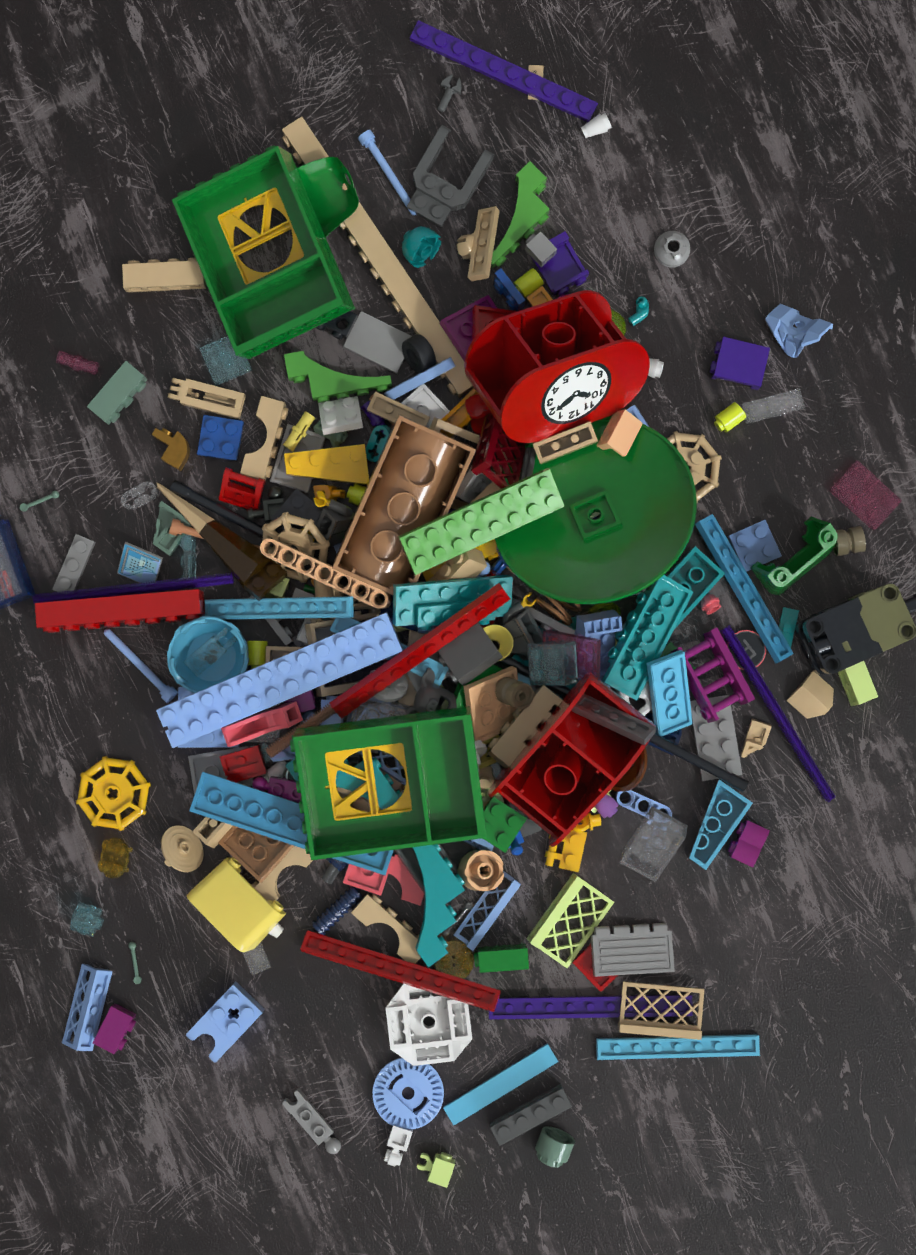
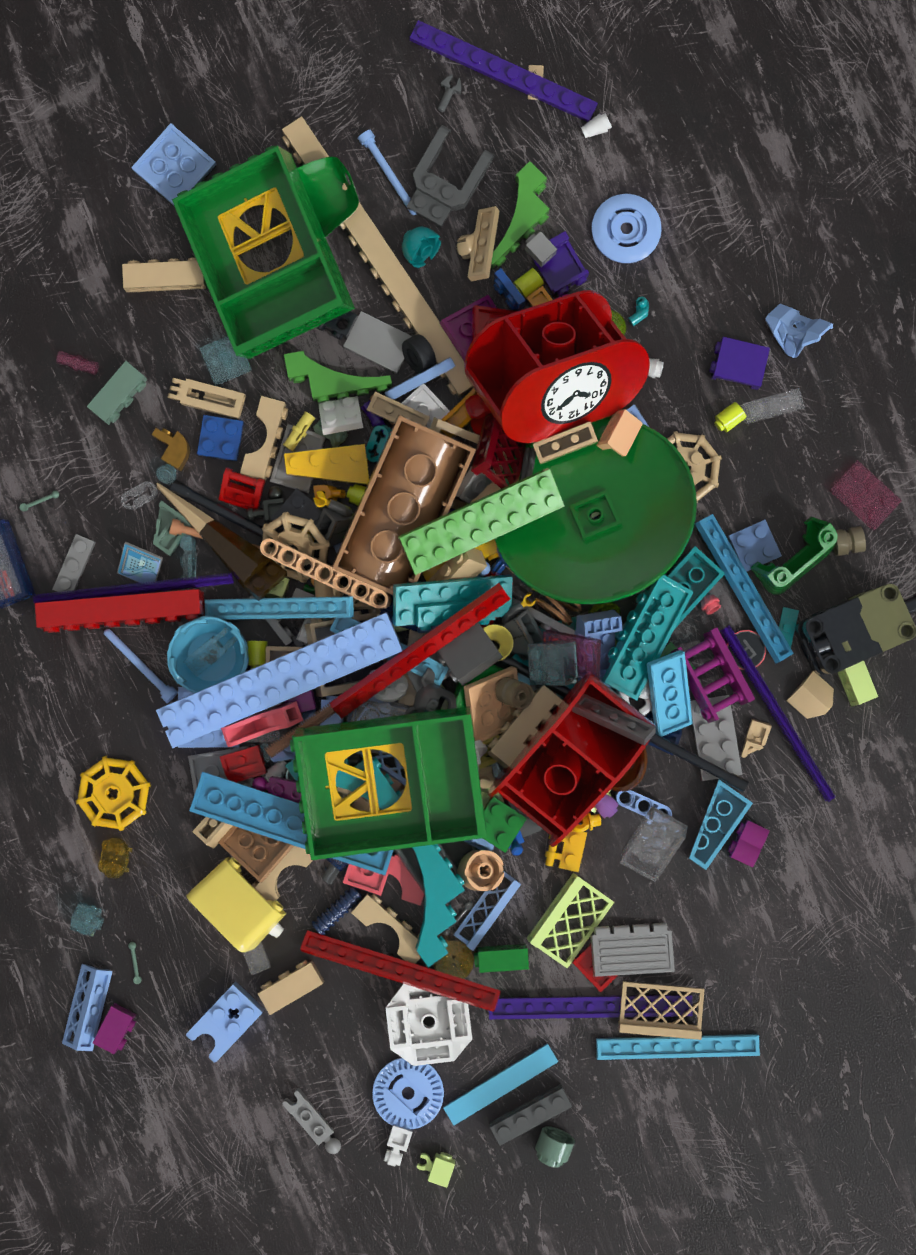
tan shield [161,826,204,872] -> none
light grey piece [654,231,690,268] -> none
none -> light blue plate [131,123,217,205]
none -> clear light blue plate [156,464,176,484]
none -> tan brick [258,960,324,1015]
none -> light blue piece [592,194,661,263]

